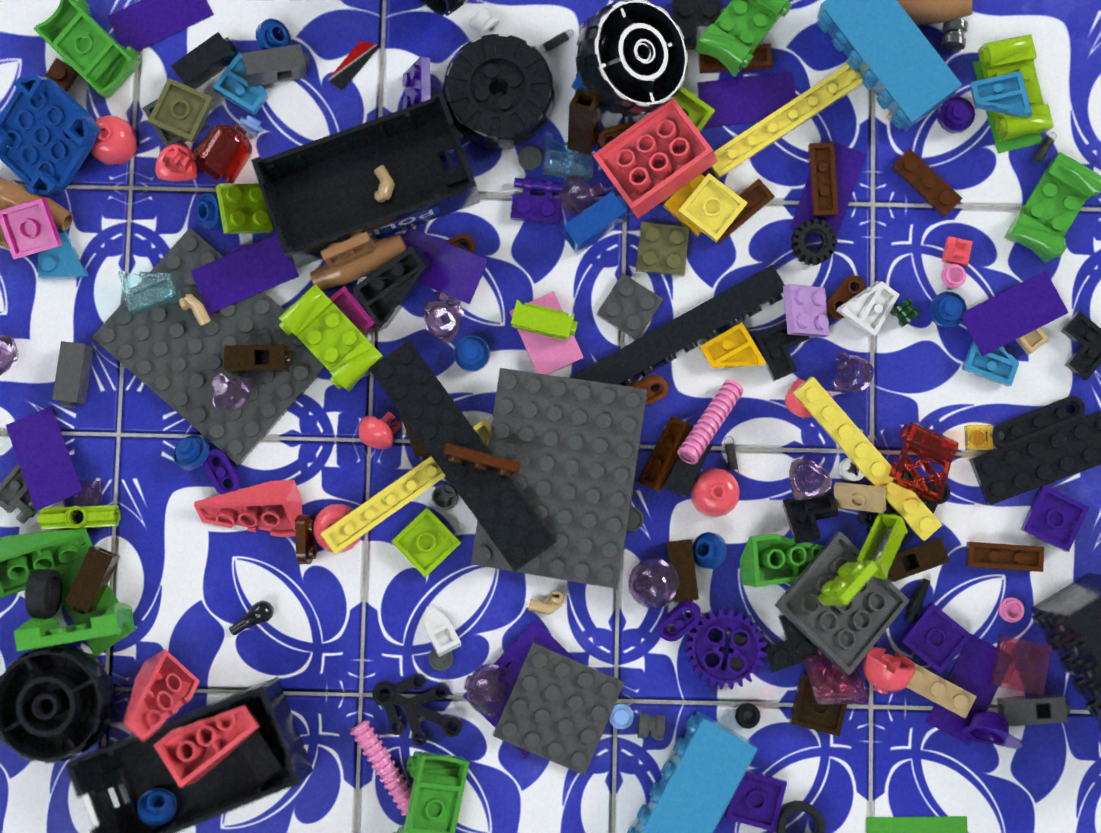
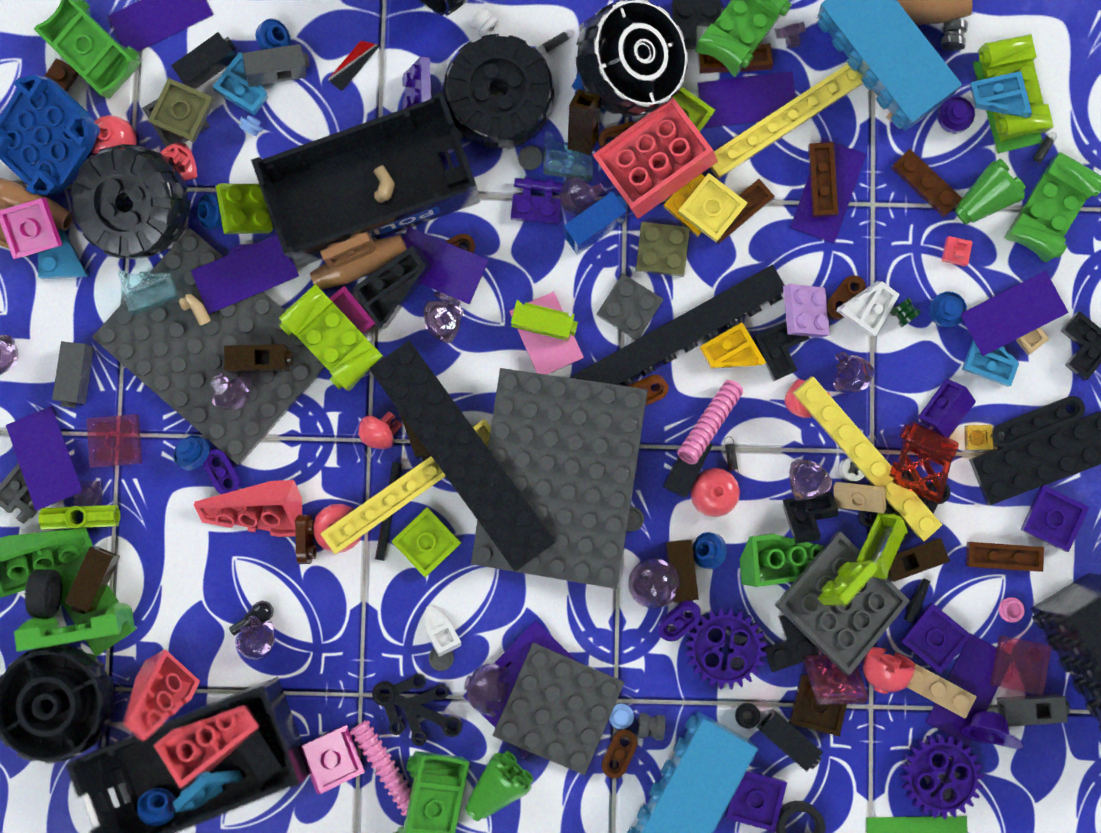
clear red cylinder [190,124,252,183] -> none
dark grey wheel [432,485,458,510] -> none
reddish brown plate [444,443,521,478] -> none
blue plate [454,335,490,372] -> none
tan arm [528,591,564,615] -> none
reddish brown plate [637,416,694,492] -> none
black tyre [790,219,838,265] -> none
bright pink plate [941,264,966,288] -> none
none -> black wheel [71,144,190,259]
none -> clear pink plate [87,414,142,468]
none -> dark azure wing [173,770,243,812]
none -> clear purple piece [235,615,275,660]
none -> plate [299,725,365,794]
none -> black bar [375,462,402,561]
none -> bright green cone [465,751,534,821]
none -> reddish brown plate [601,728,638,779]
none -> black brick [756,709,823,772]
none -> clear purple tile [774,22,806,49]
none -> dark purple gear [899,734,984,819]
none -> dark purple panel [918,378,976,439]
none -> bright green cone [954,159,1026,225]

